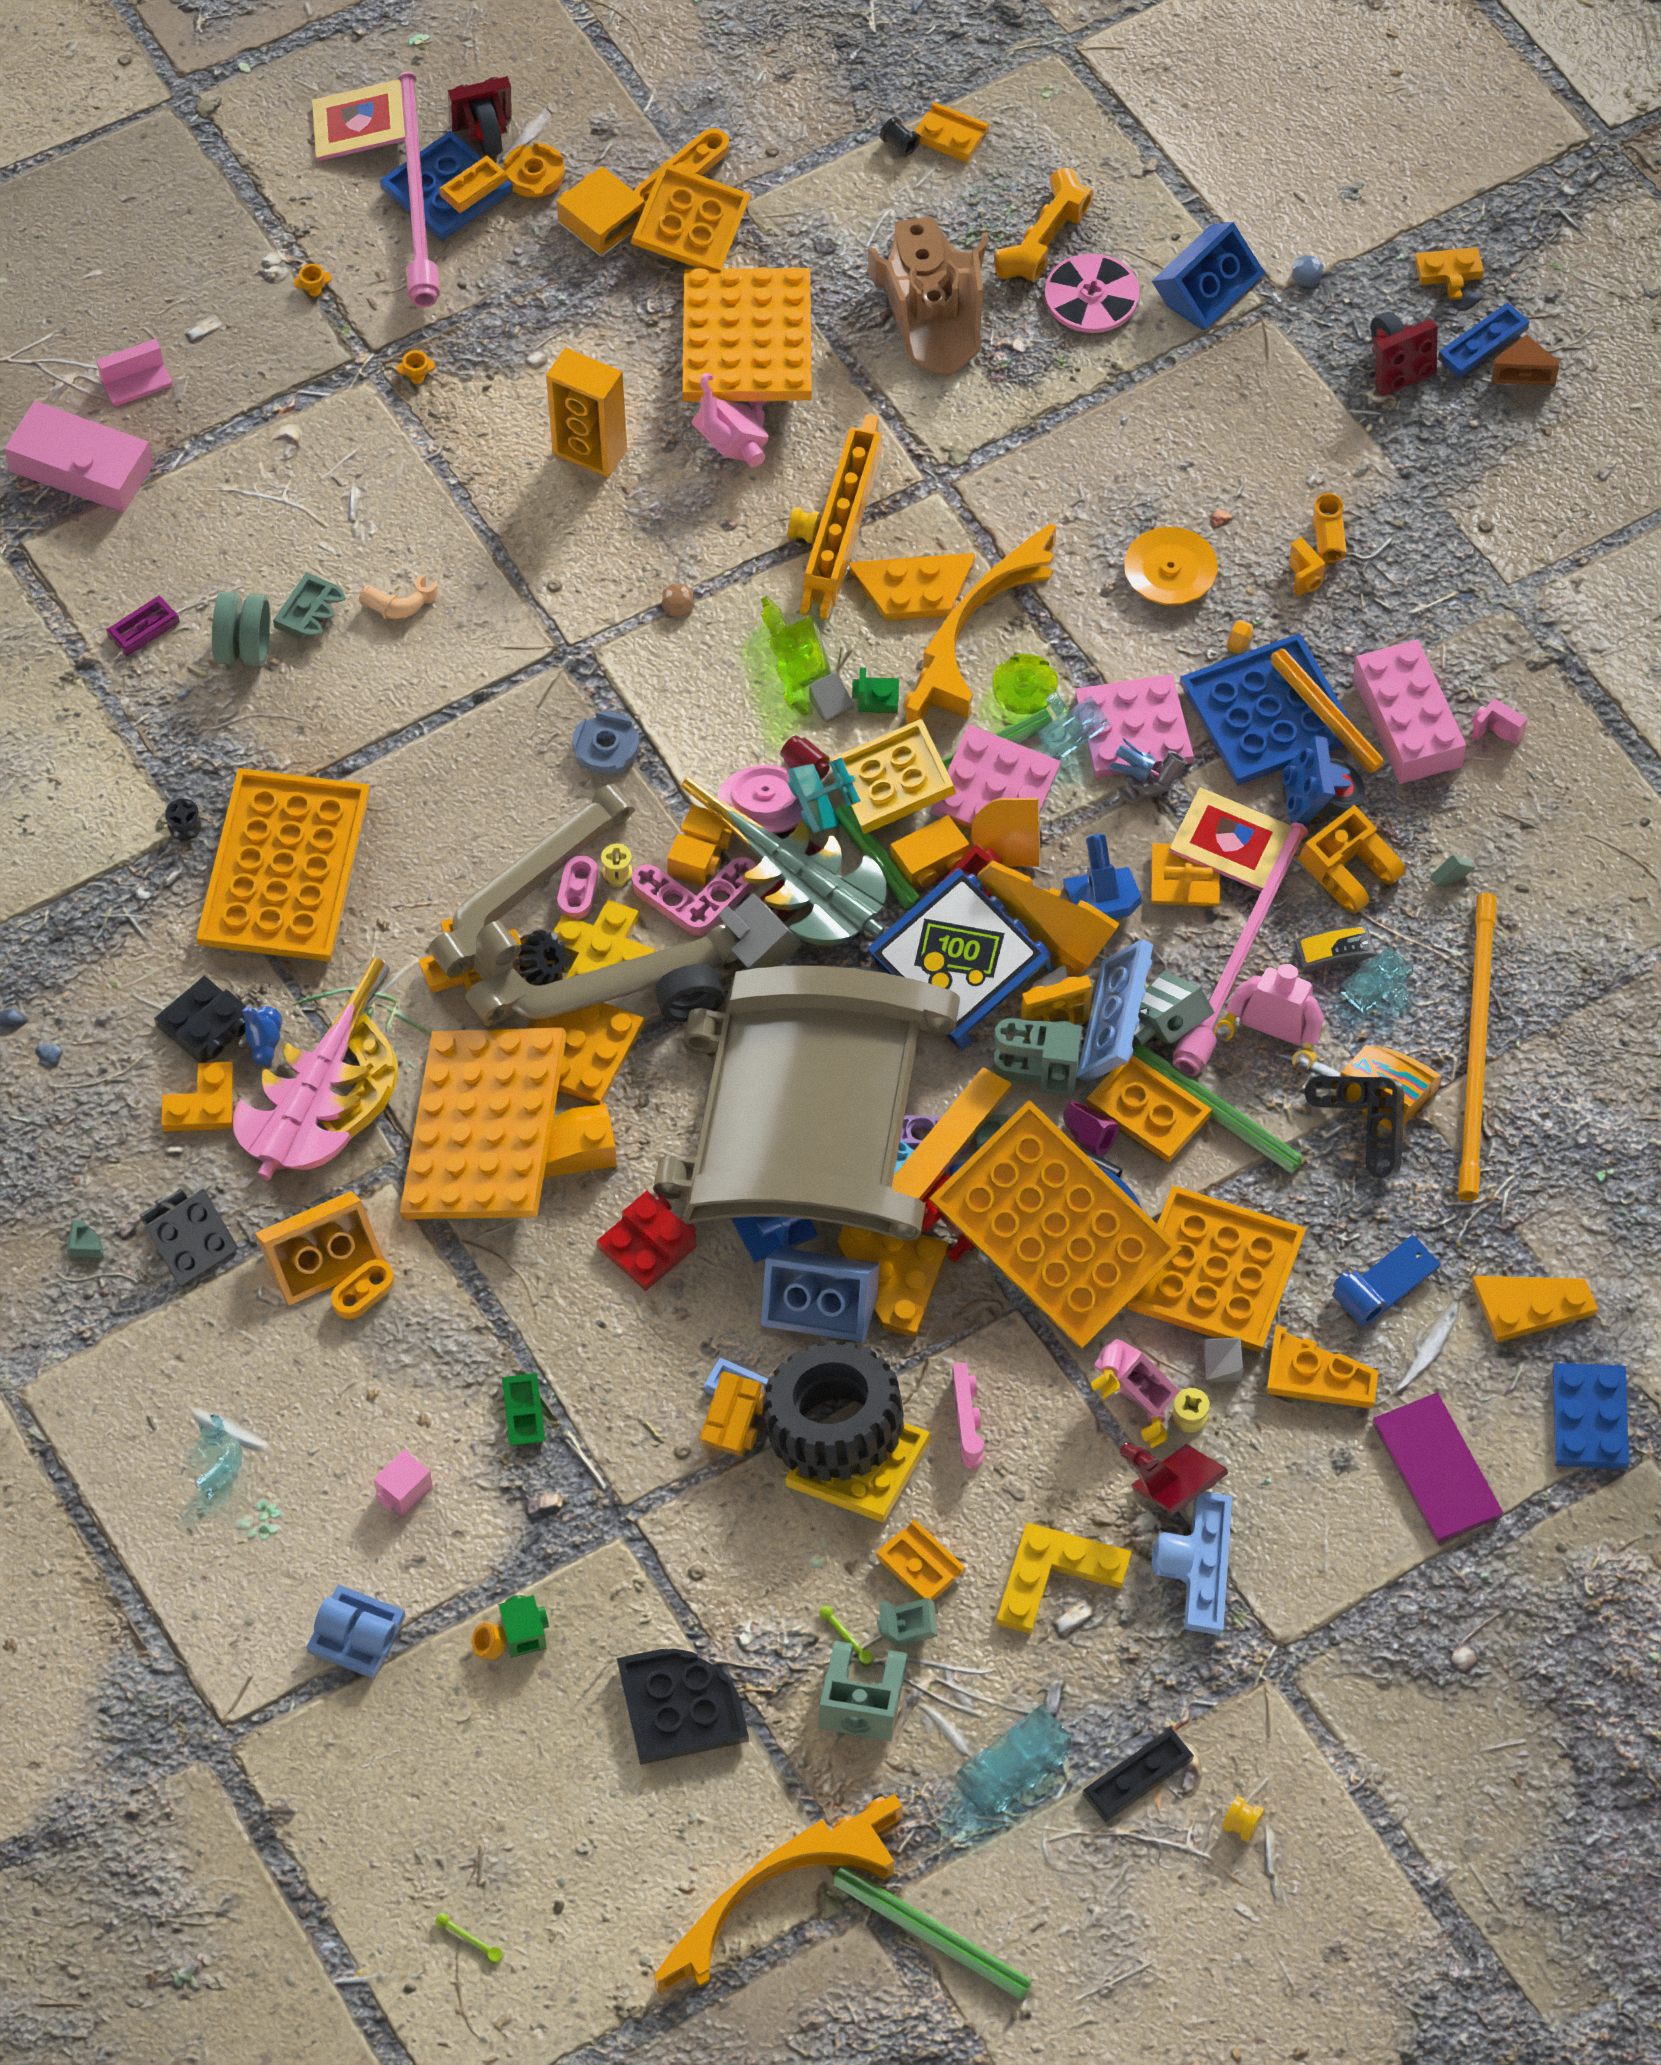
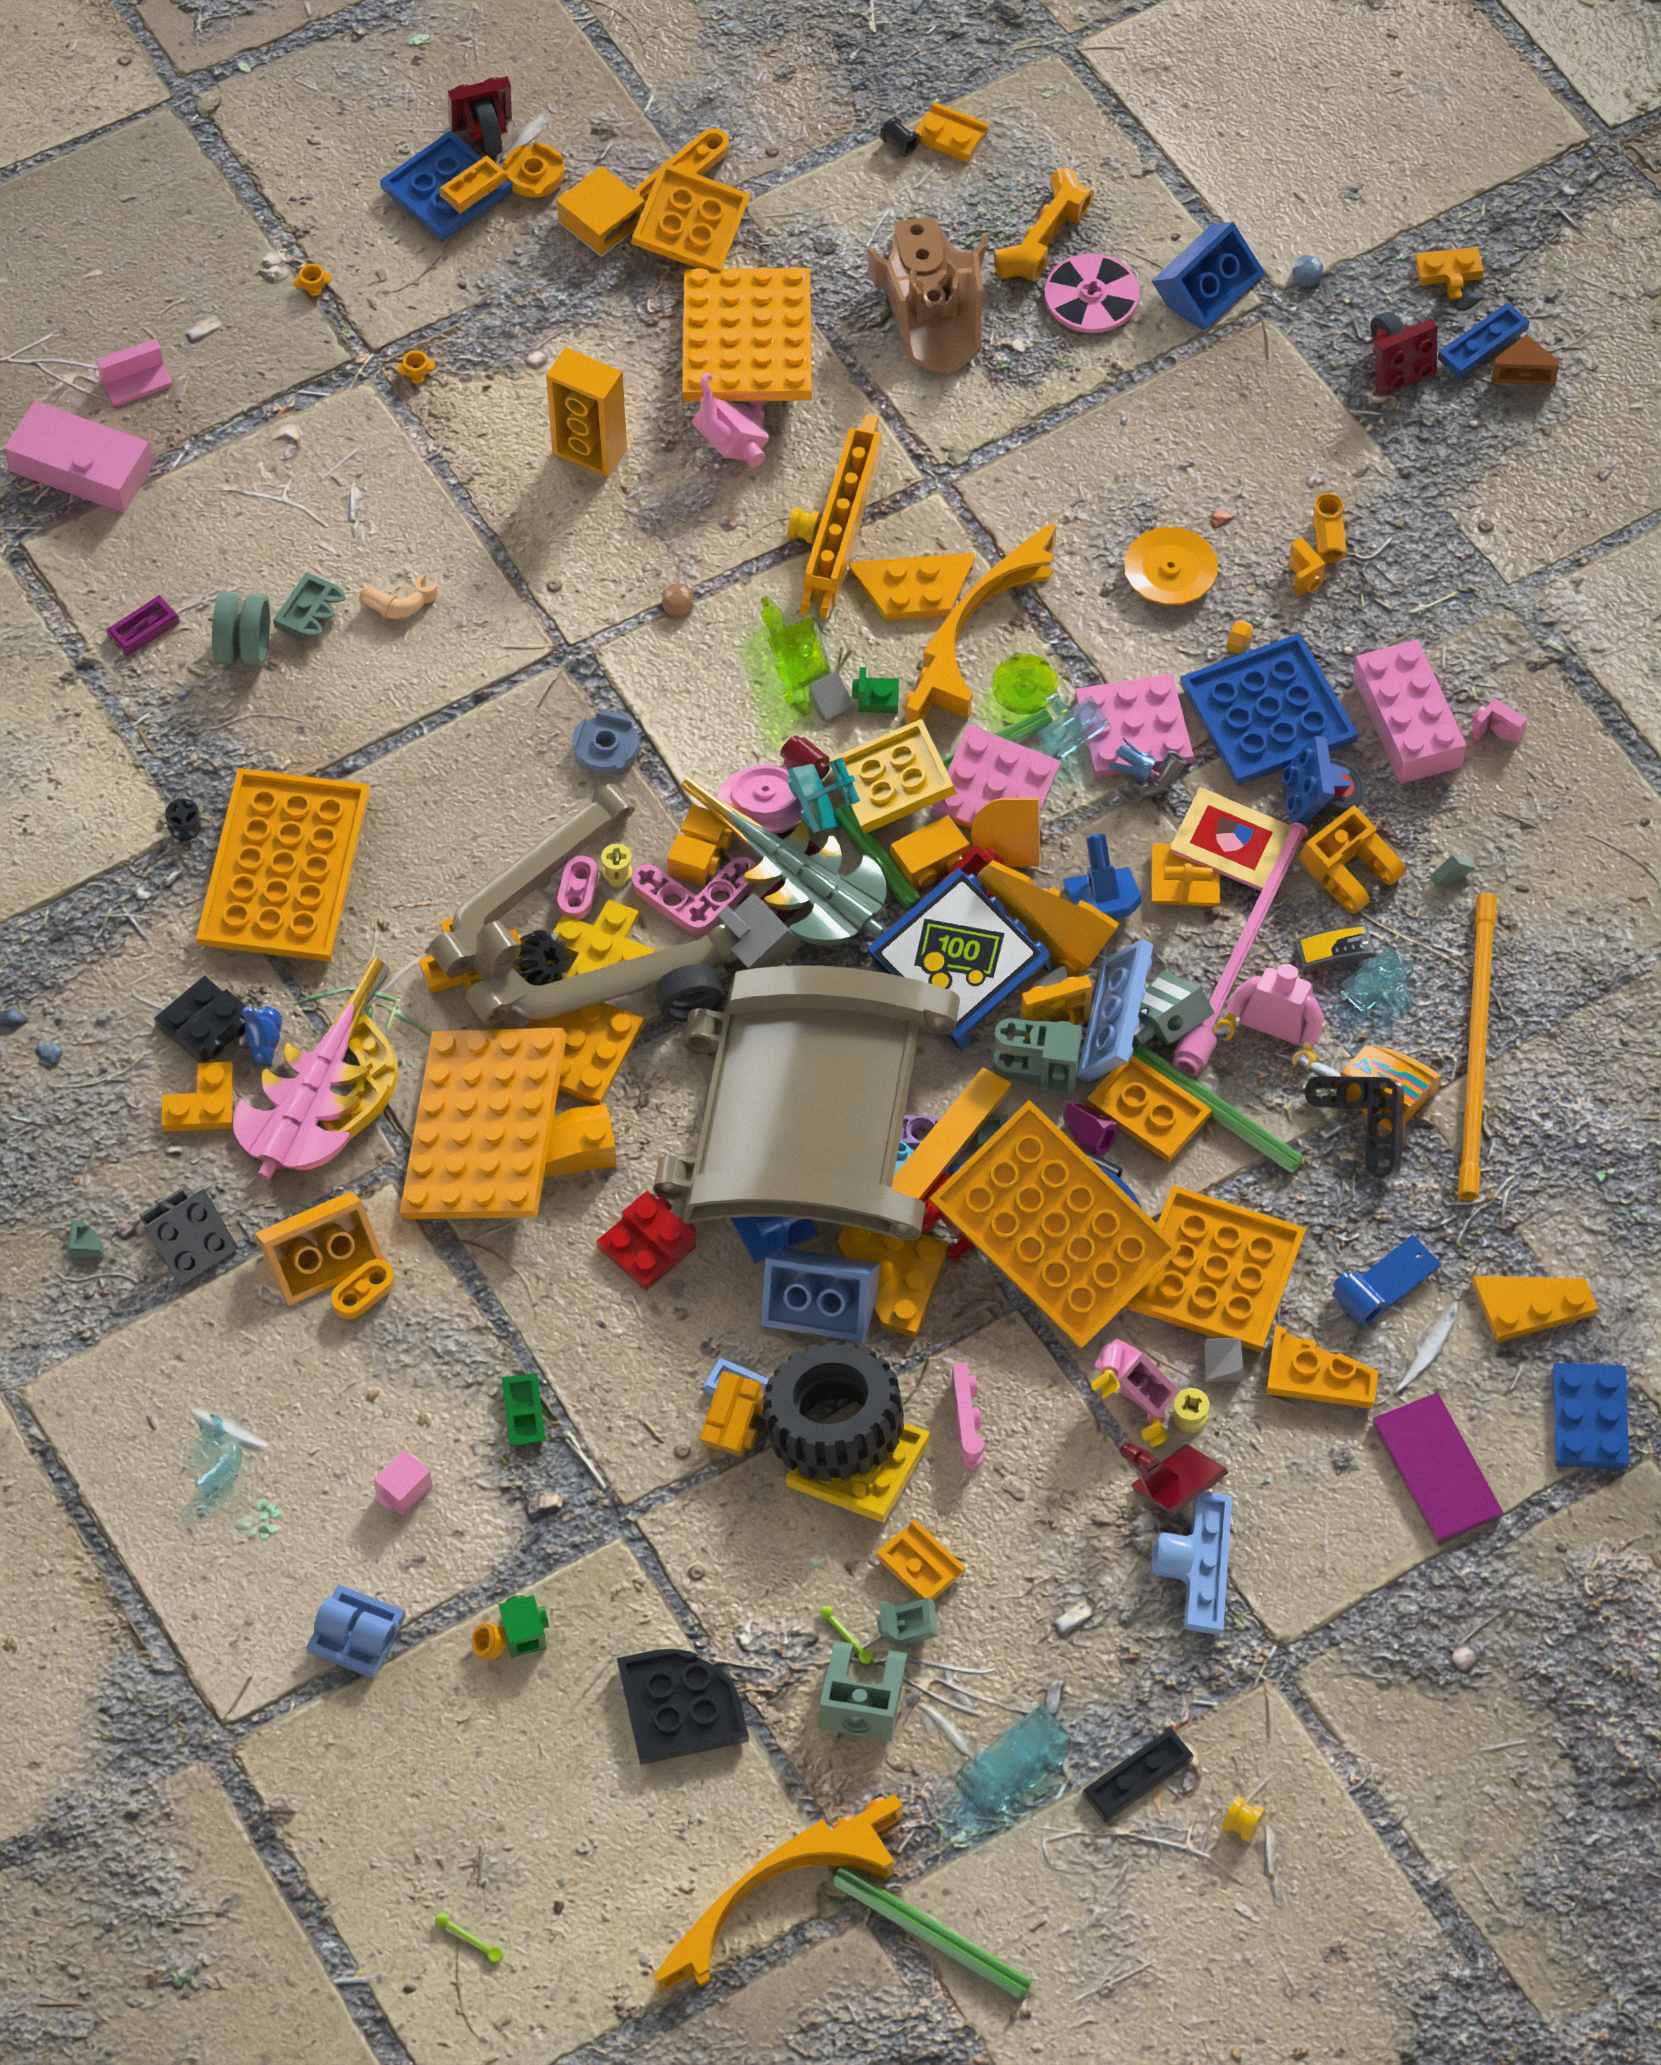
flag [312,72,440,308] -> none
yellow plate [996,1522,1132,1634] -> none
light orange axle [1270,649,1383,773] -> none

